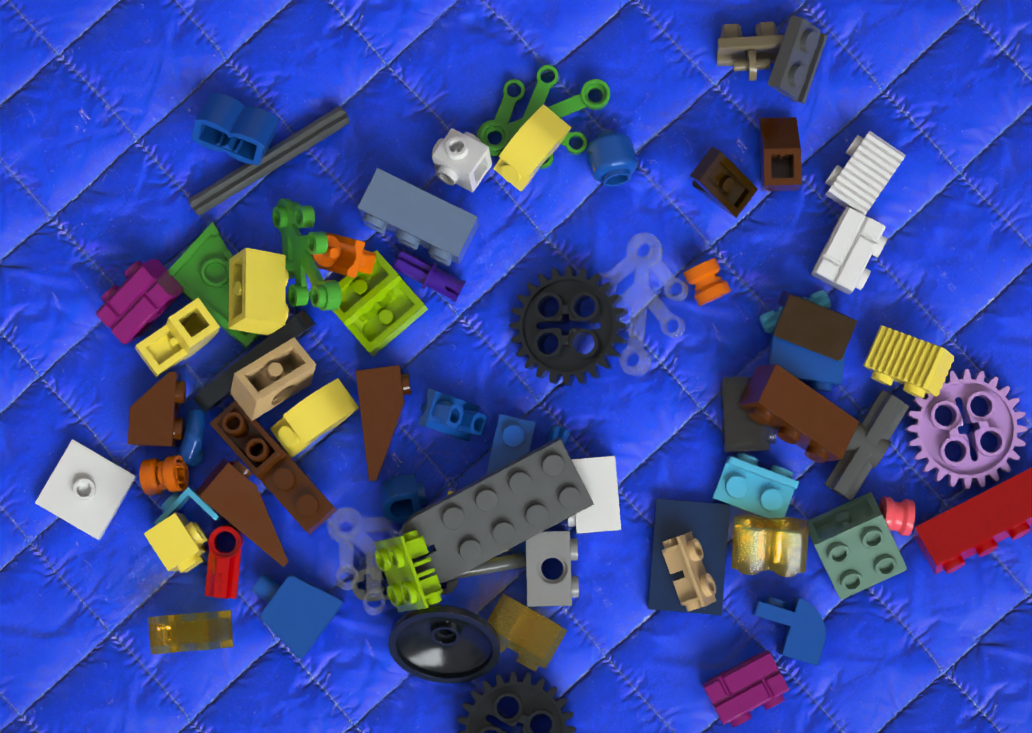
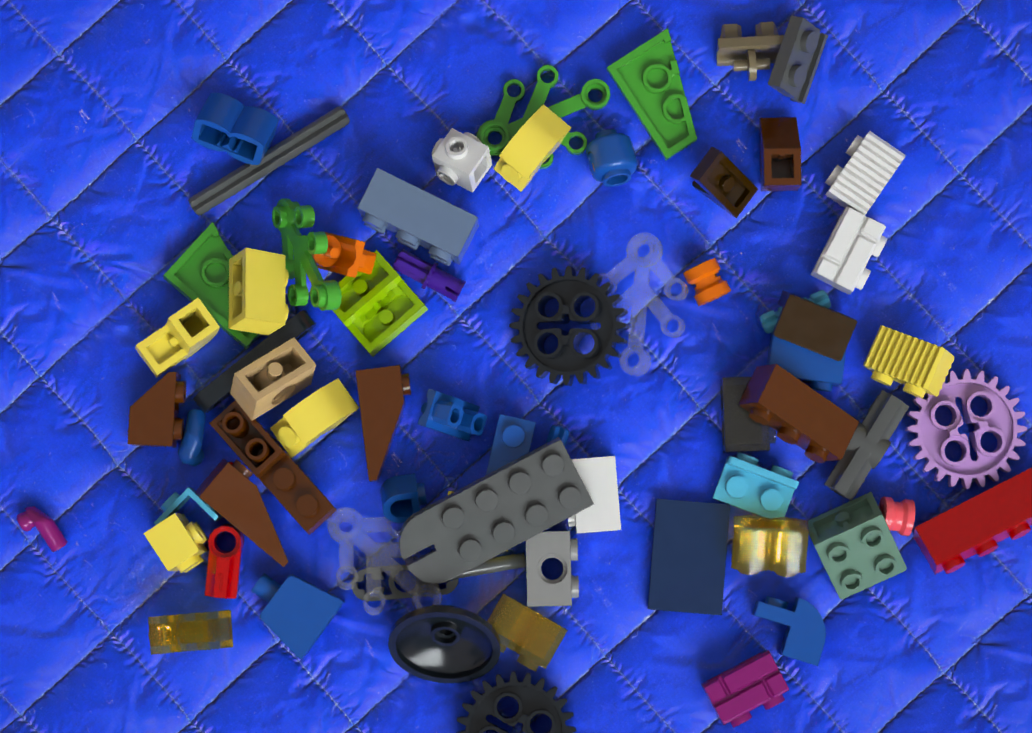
white plate [35,439,137,540] -> none
magenta brick [96,258,184,345] -> none
orange wheel [139,455,189,496] -> none
lime hinge [374,529,443,612] -> none
tan hinge [661,531,717,612] -> none
none -> magenta arm [16,506,68,552]
none -> bright green wing [606,28,697,160]

